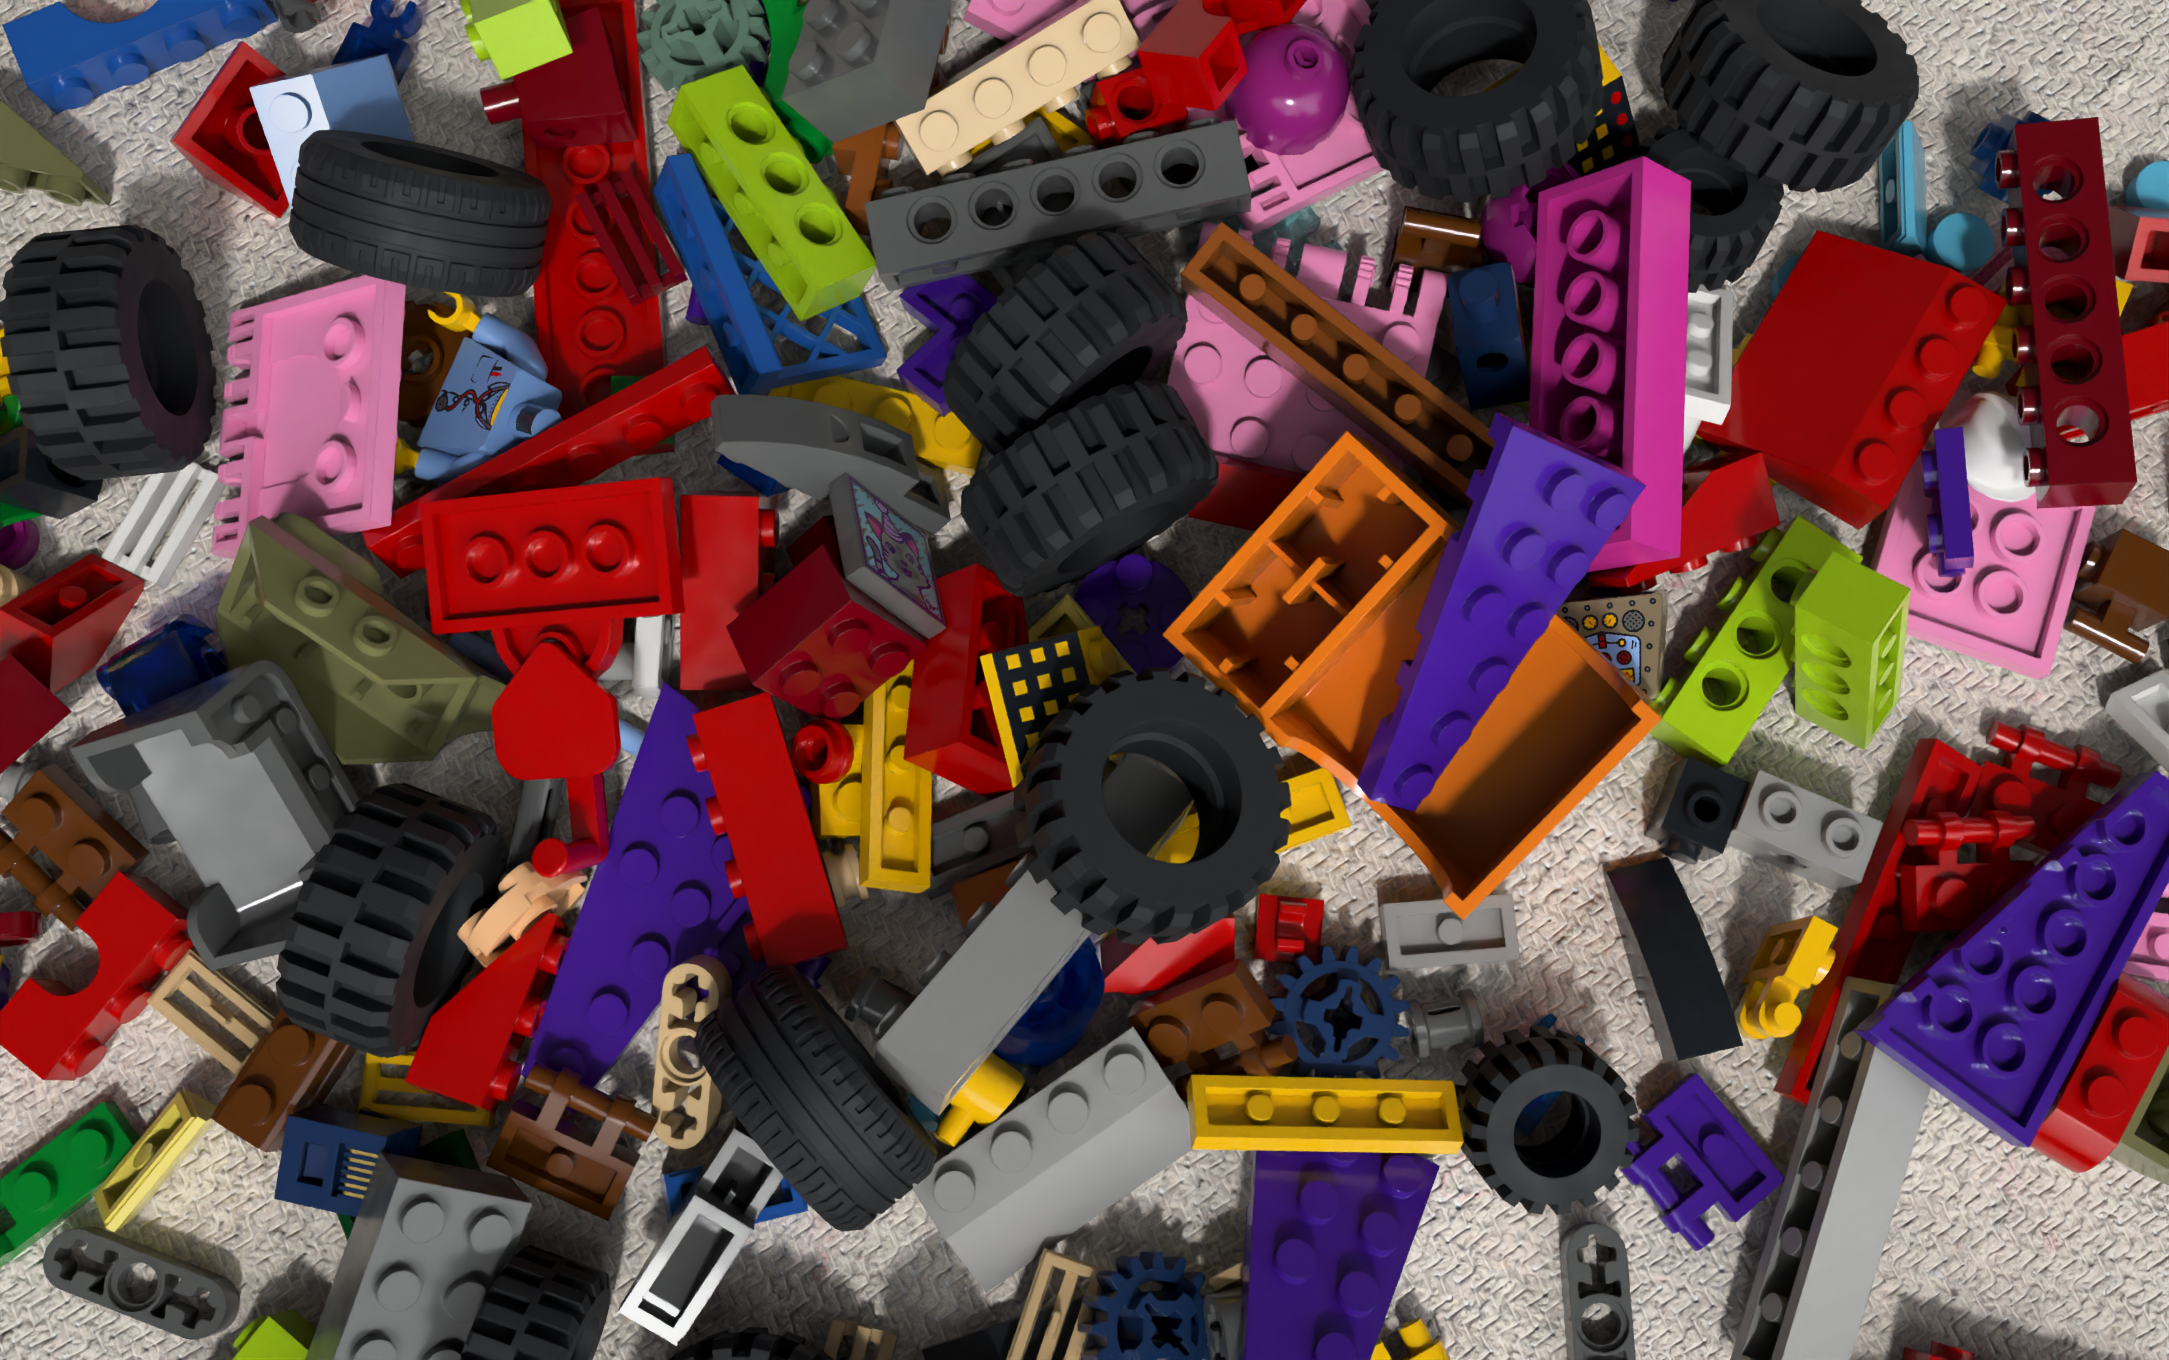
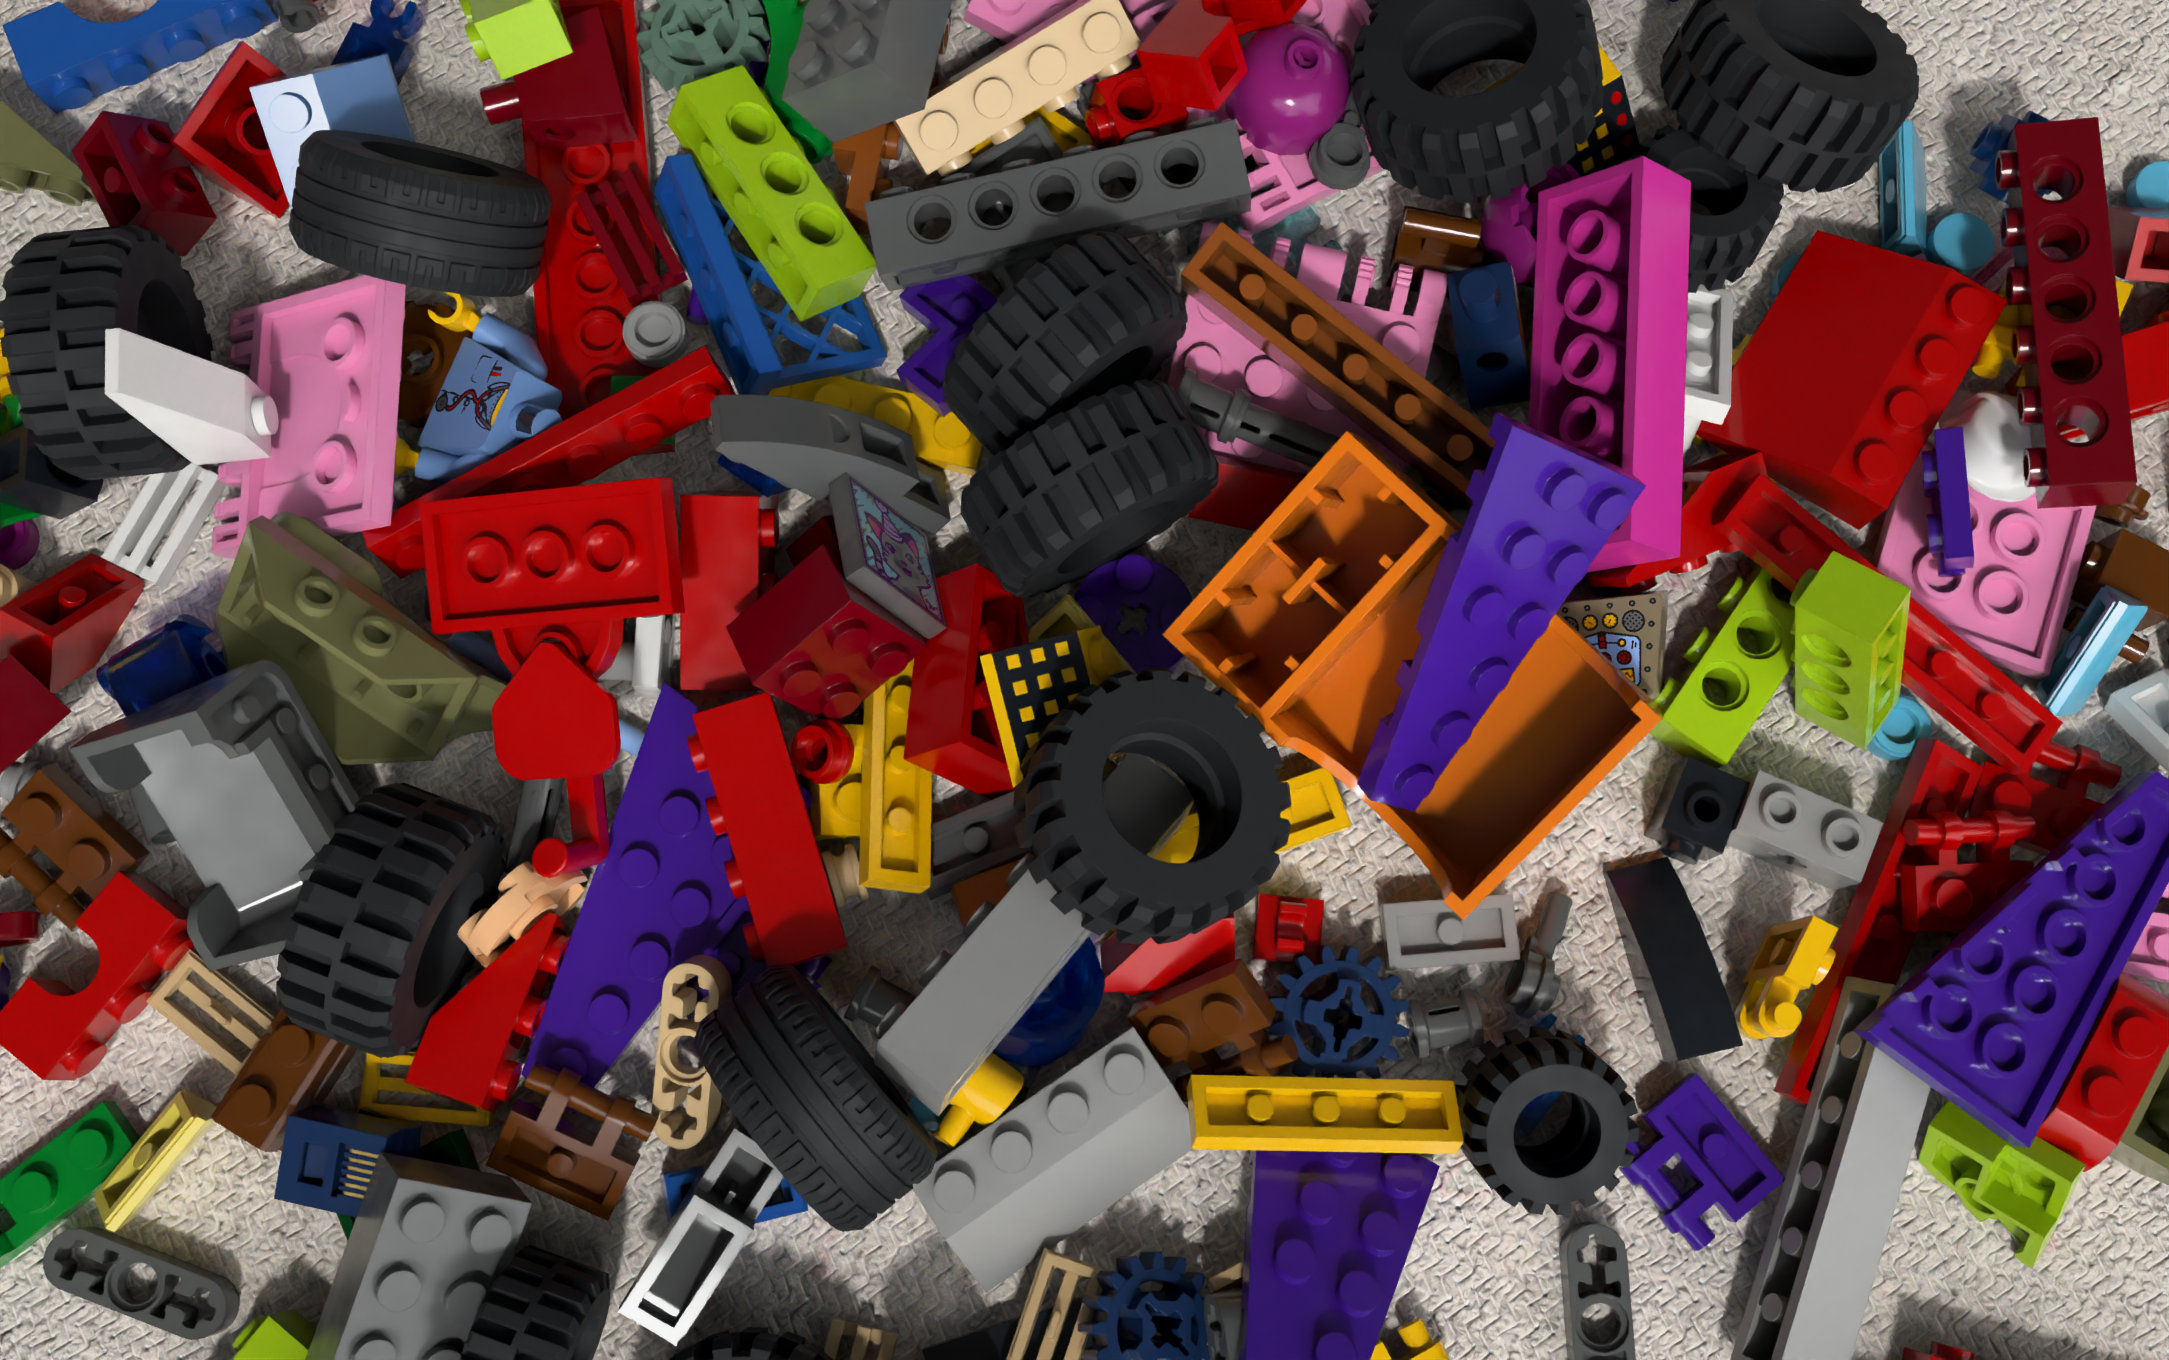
none -> dark red brick [72,110,217,256]
none -> white slope [105,328,279,465]
none -> light grey tile [622,301,689,368]
none -> dark grey pin [1177,367,1340,468]
none -> dark grey plate [1309,79,1370,190]
none -> dark grey plate [1503,892,1573,1019]
none -> red plate [1713,473,2063,775]
none -> medium azure tile [1867,695,1932,761]
none -> lime slope [1918,1100,2086,1269]
none -> medium azure slope [2034,585,2148,716]
none -> reddish brown plate [2094,485,2151,528]

